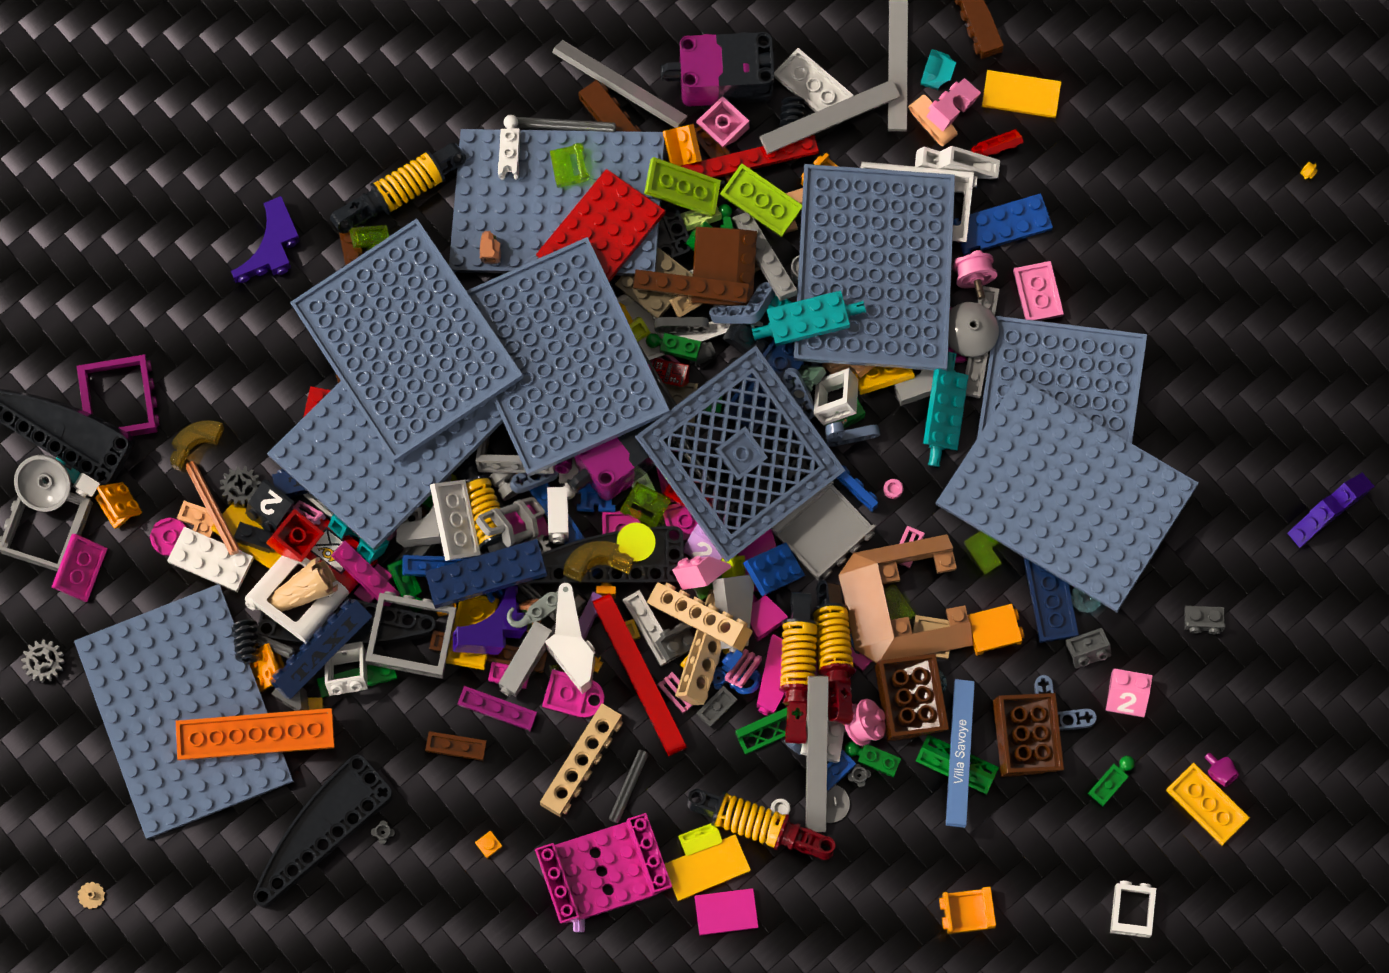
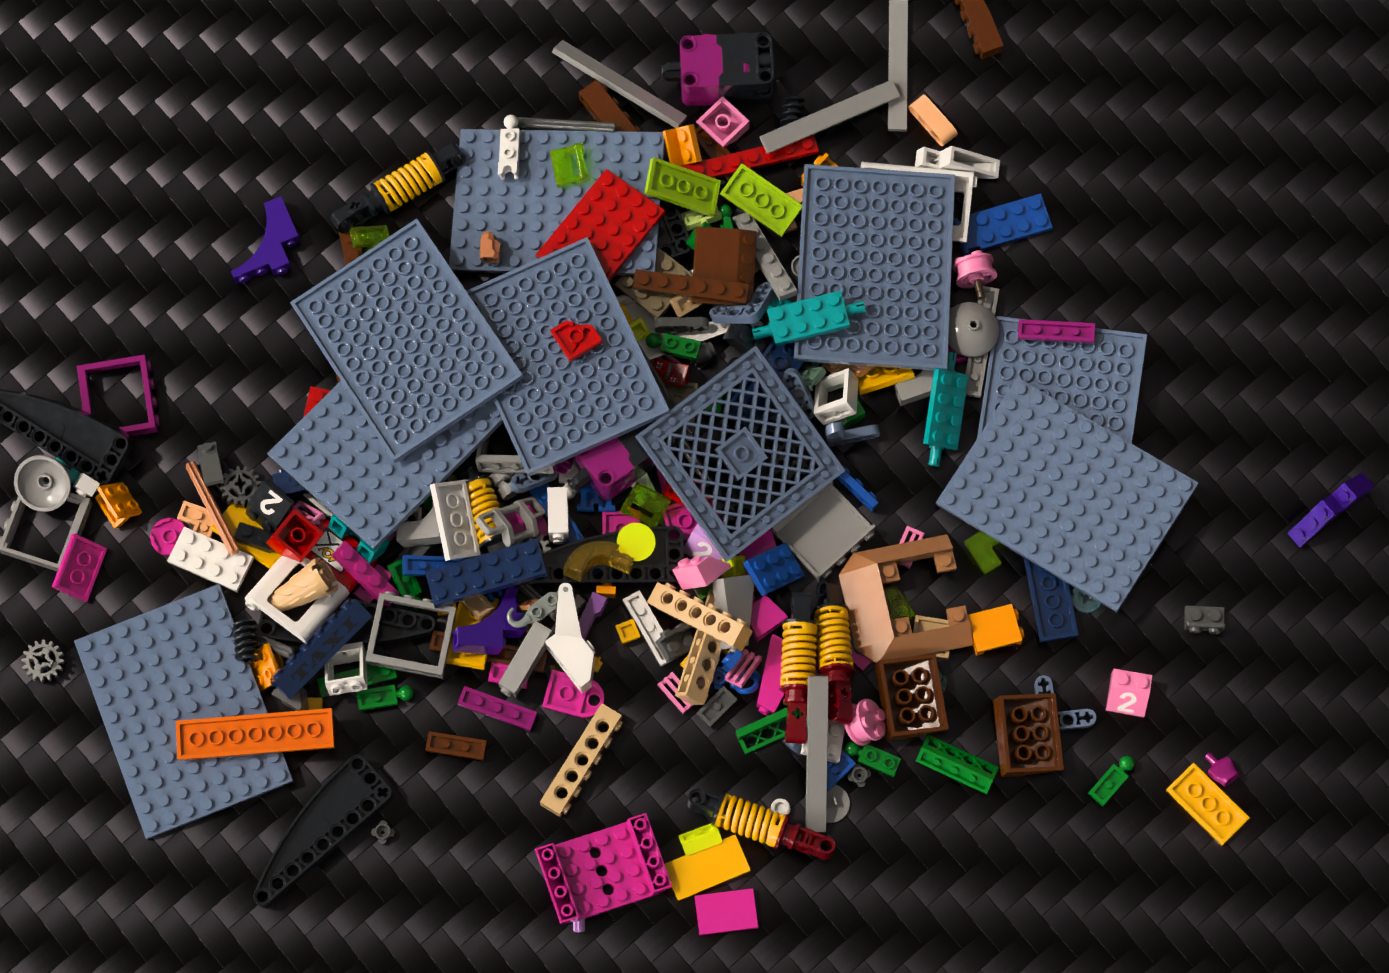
tan piece [78,882,105,909] -> none
clear yellow arch [170,420,224,471] -> none
light orange plate [475,831,503,859] -> none
red beam [592,593,687,756] -> none
dark grey axle [609,750,648,823] -> none
white plate [774,48,854,112] -> none
bright pink tile [883,479,903,499] -> none
teal slope [920,49,956,90] -> none
bright pink arch [926,78,981,131] -> none
light orange panel [939,887,996,934] -> none
medium blue tile [946,679,974,828] -> none
red hinge [971,129,1023,156] -> none
yellow tile [982,70,1061,118] -> none
bright pink plate [1013,261,1064,321] -> none
dark grey bracket [1066,628,1111,668] -> none
white window [1110,881,1156,938] -> none
yellow plate [1300,162,1318,179] -> none
none -> dark grey slope [197,442,224,486]
none -> green plate [356,685,414,711]
none -> tan tile [461,595,495,621]
none -> red plate [550,320,603,363]
none -> magenta plate [1018,319,1095,344]

